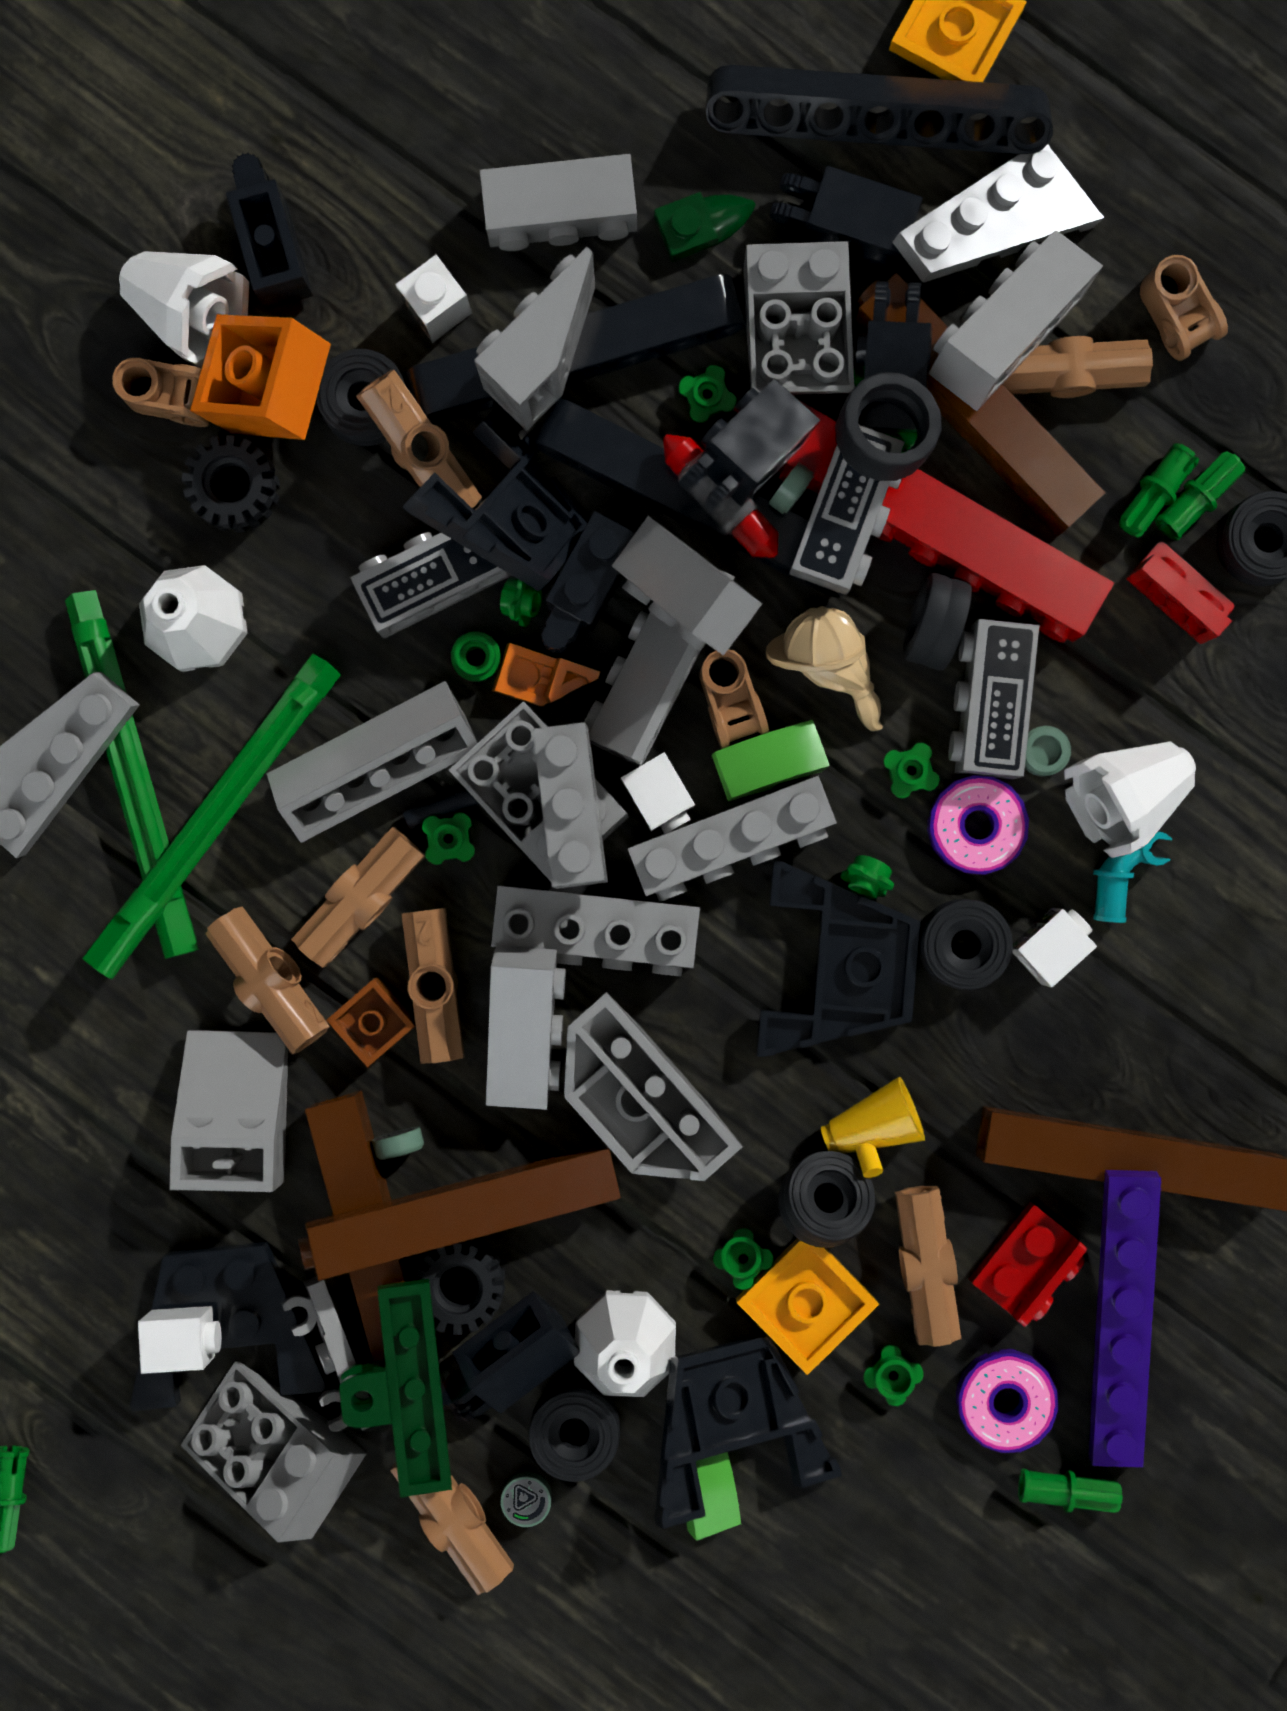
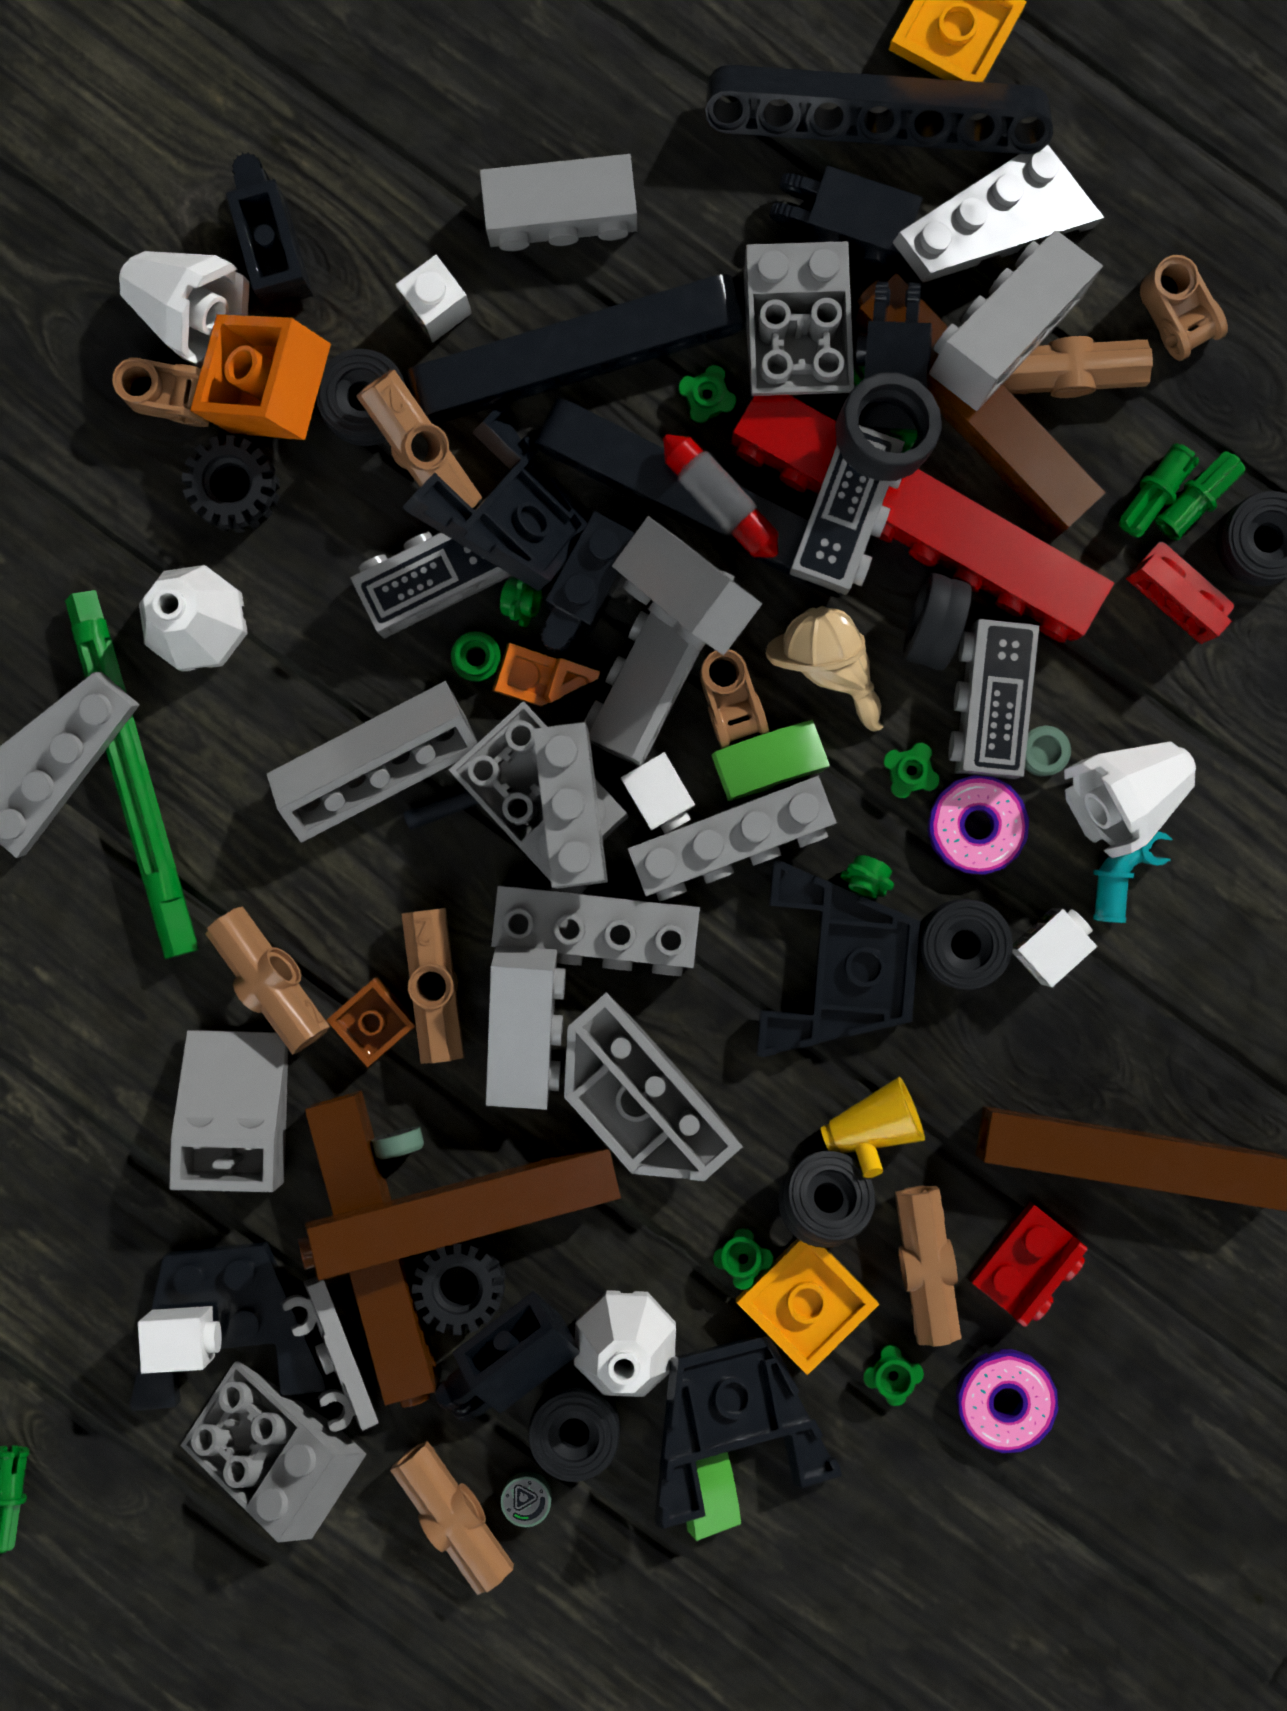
green piece [83,654,341,980] -> none
medium nougat piece [291,827,426,968] -> none
dark green plate [339,1279,452,1498] -> none
green plate [422,812,475,865] -> none
light grey slope [474,247,595,431] -> none
dark green plate [654,192,756,262] -> none
black hinge [679,378,820,514] -> none
sand green tile [769,462,814,514] -> none
green axle [1018,1469,1123,1513] -> none
dark purple plate [1088,1170,1161,1468] -> none

